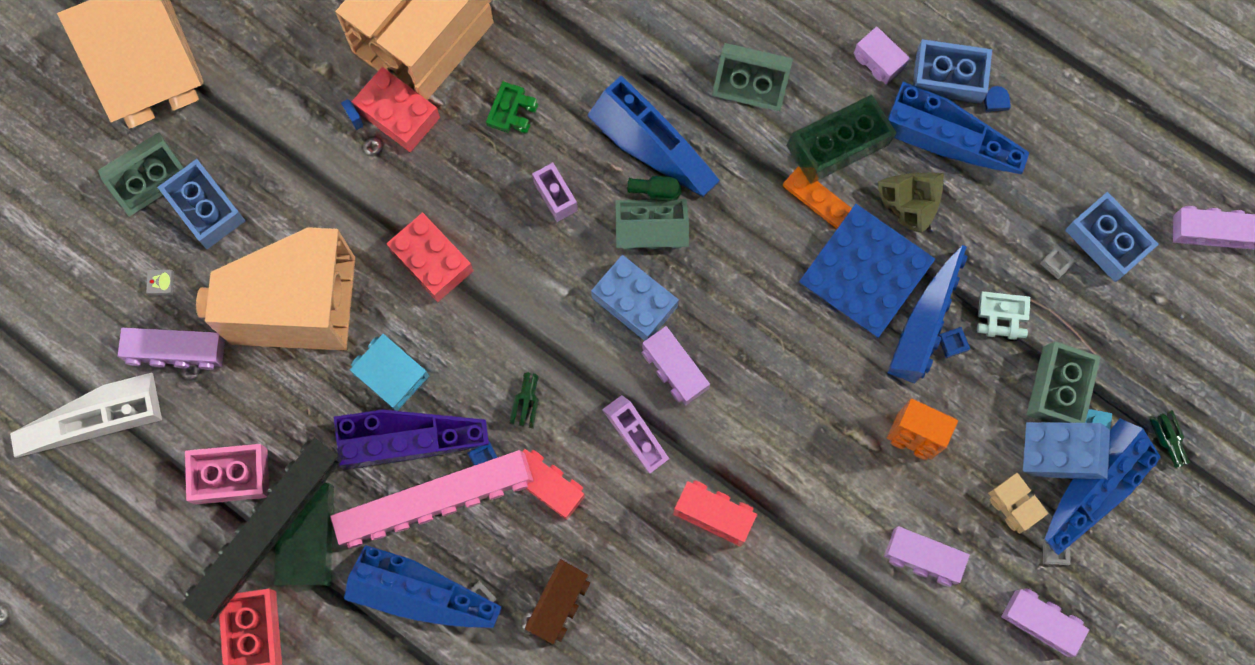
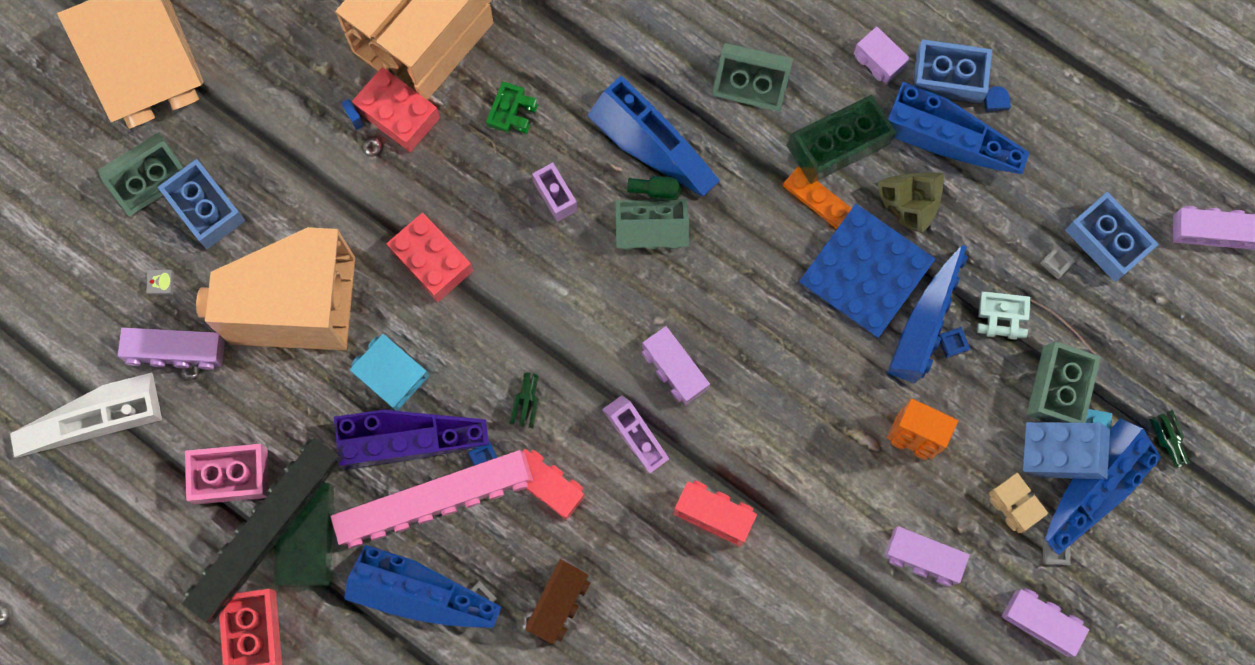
medium blue brick [591,255,679,341] -> none

